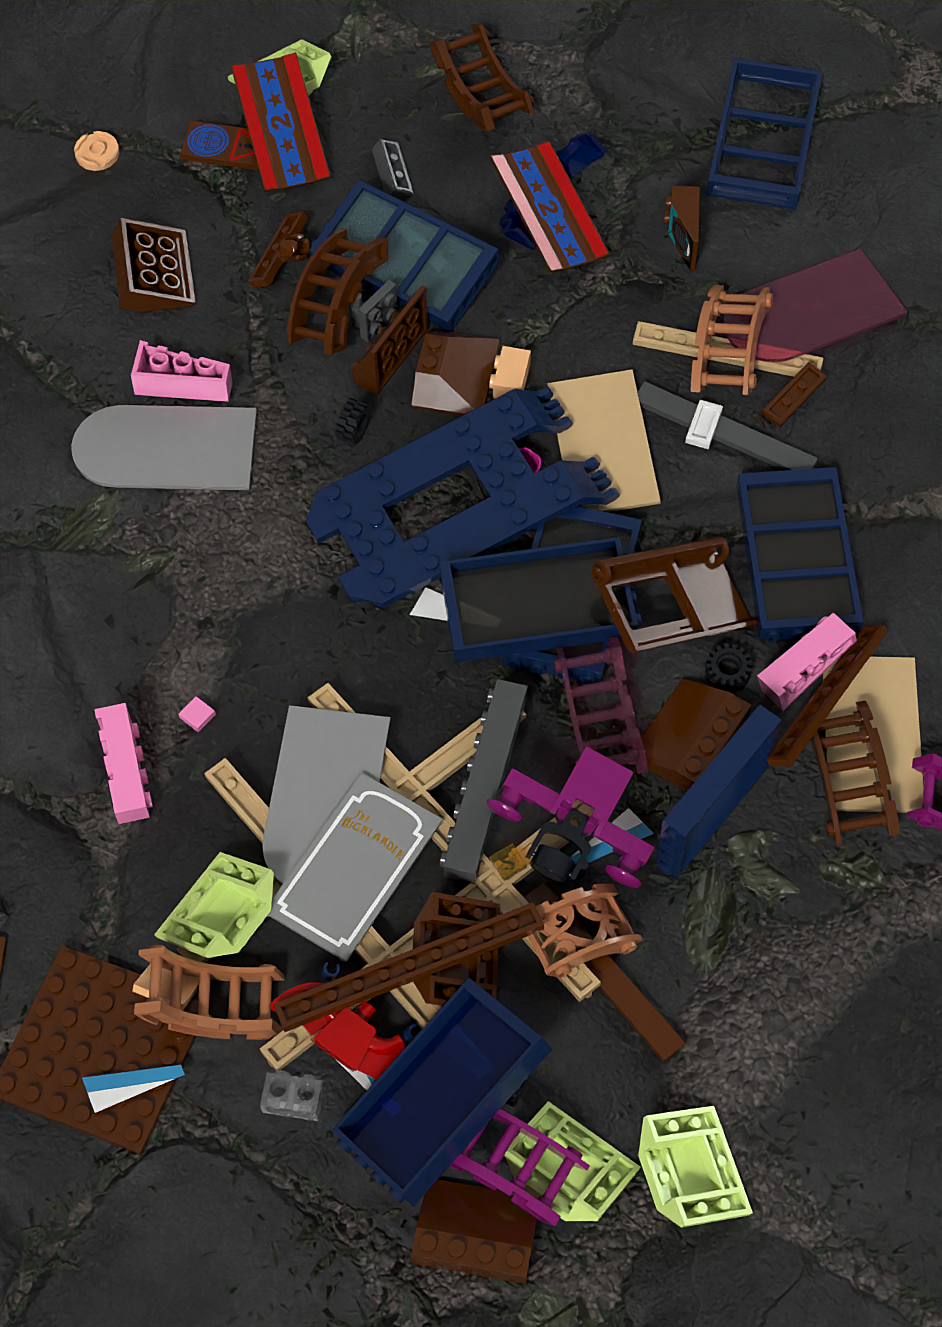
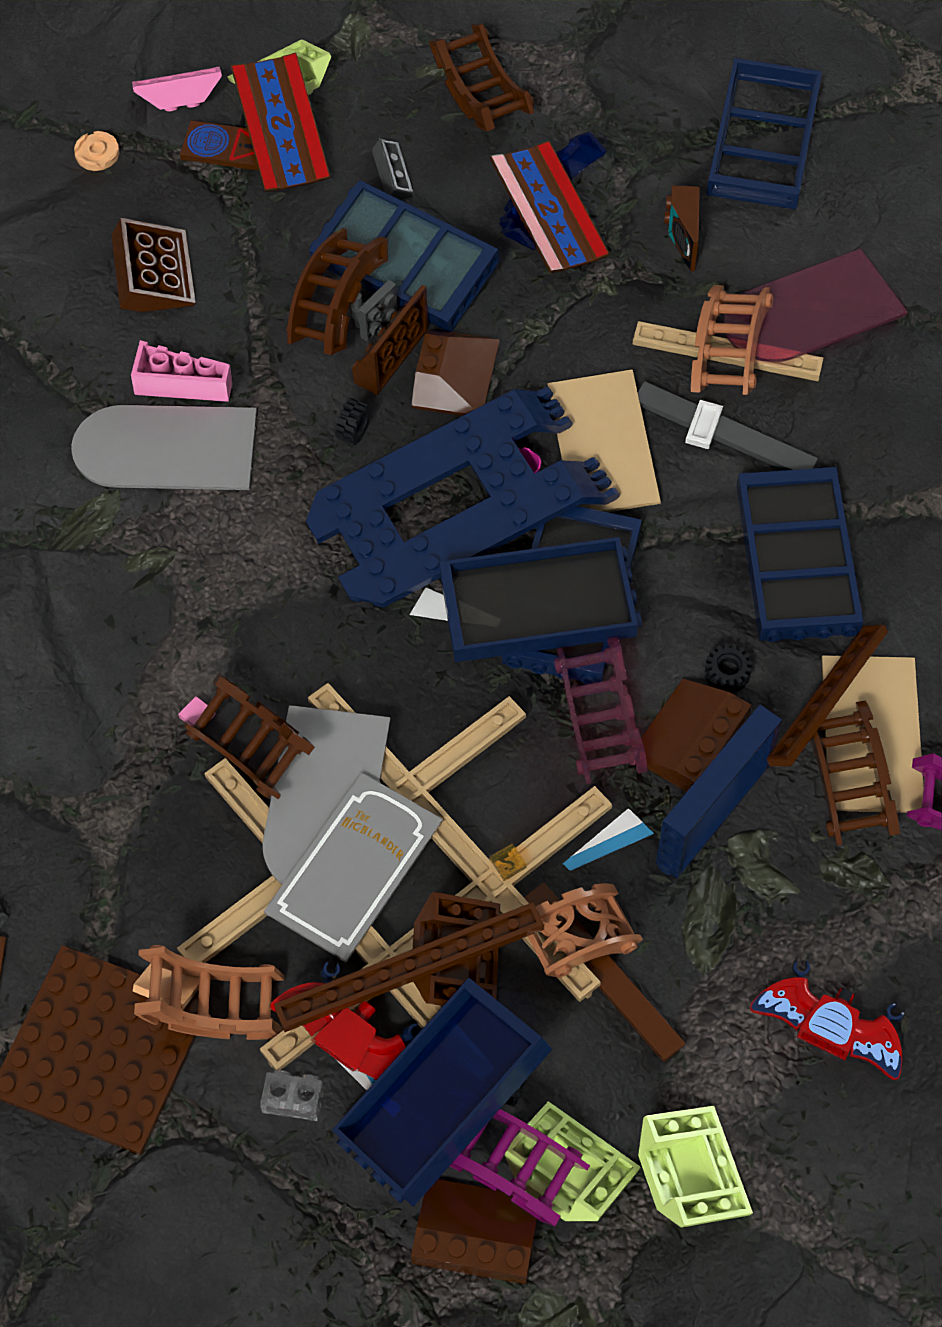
dark azure sticker [82,1065,185,1113] -> none
bright pink wedge [94,703,153,824] -> none
yellowish green slope [154,852,274,958] -> none
reddish brown plate [248,212,311,288] -> none
dark grey brick [440,679,527,884] -> none
magenta piece [487,746,654,888] -> none
light nougat brick [489,346,531,399] -> none
reddish brown piece [591,537,758,653] -> none
bright pink wedge [757,613,857,711] -> none
reddish brown tile [761,362,827,428] -> none
none -> bright pink wedge [132,67,222,111]
none -> reddish brown fence [183,673,315,799]
none -> torso [750,960,904,1080]

